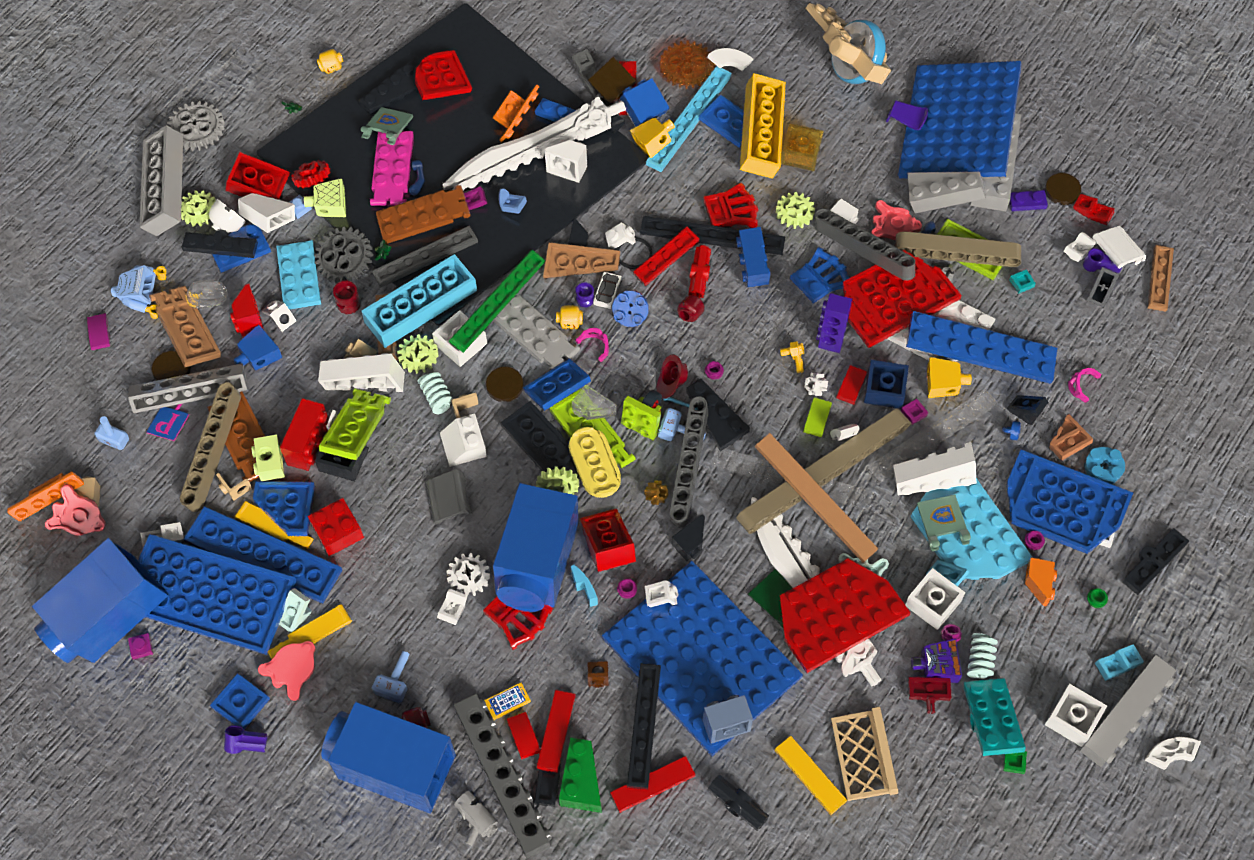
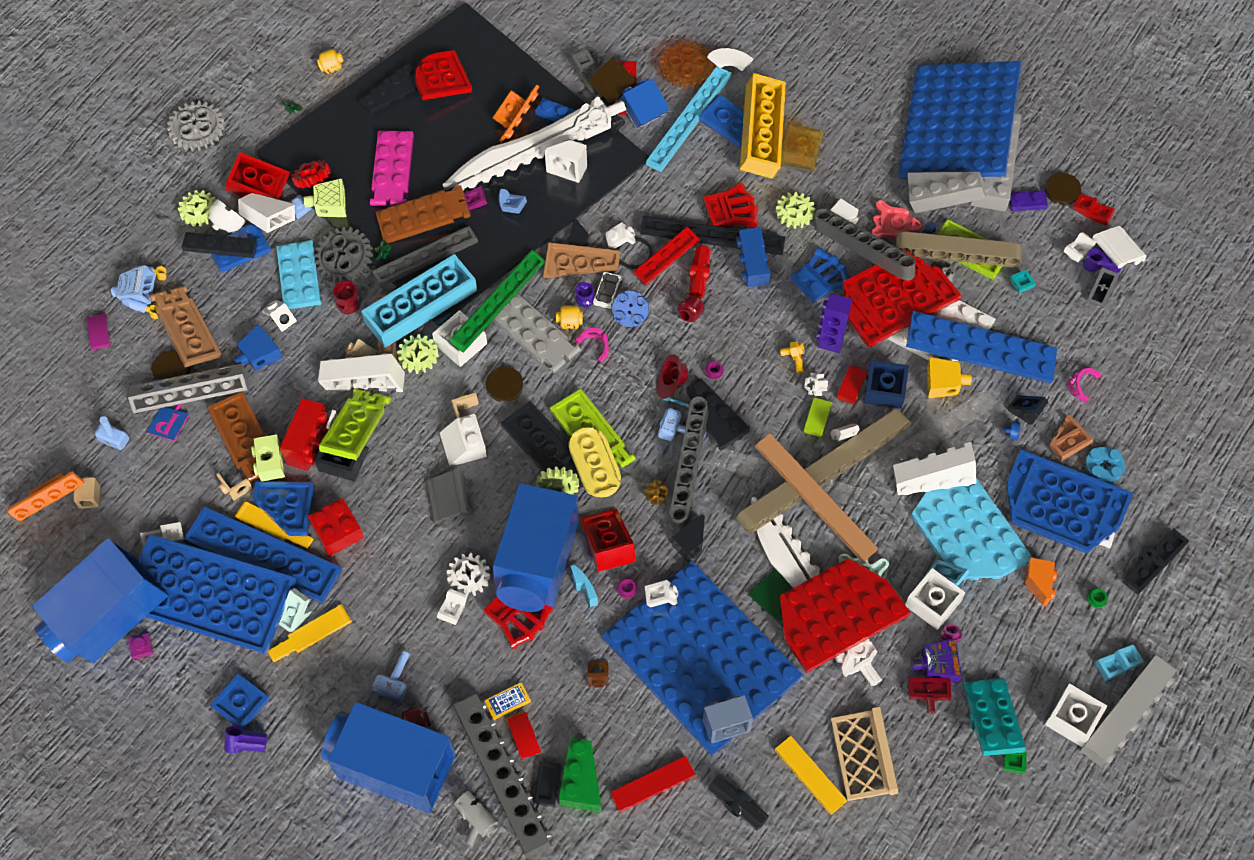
coral tile [45,484,106,536] -> none
light grey brick [140,125,183,236] -> none
dark tan beam [180,382,241,512] -> none
clear piece [186,280,228,308] -> none
red slope [230,284,264,338] -> none
coral tile [258,641,315,701] -> none
sand green flag [361,107,413,145] -> none
dark blue piece [409,160,425,195] -> none
light aqua piece [418,372,453,414] -> none
blue plate [523,359,591,411] -> none
red tile [537,690,576,773] -> none
clear slope [572,385,617,420] -> none
lime plate [621,390,662,441] -> none
black tile [627,663,661,790] -> none
yellow torso [630,118,675,158] -> none
piece [806,3,891,84] -> none
dark purple piece [885,101,928,130] -> none
magenta plate [901,399,928,425] -> none
sand green flag [917,495,971,552] -> none
light aqua piece [967,633,998,680] -> none
magenta plate [1024,531,1045,550] -> none
white tile [1145,737,1201,770] -> none
medium nougat tile [1148,245,1174,312] -> none

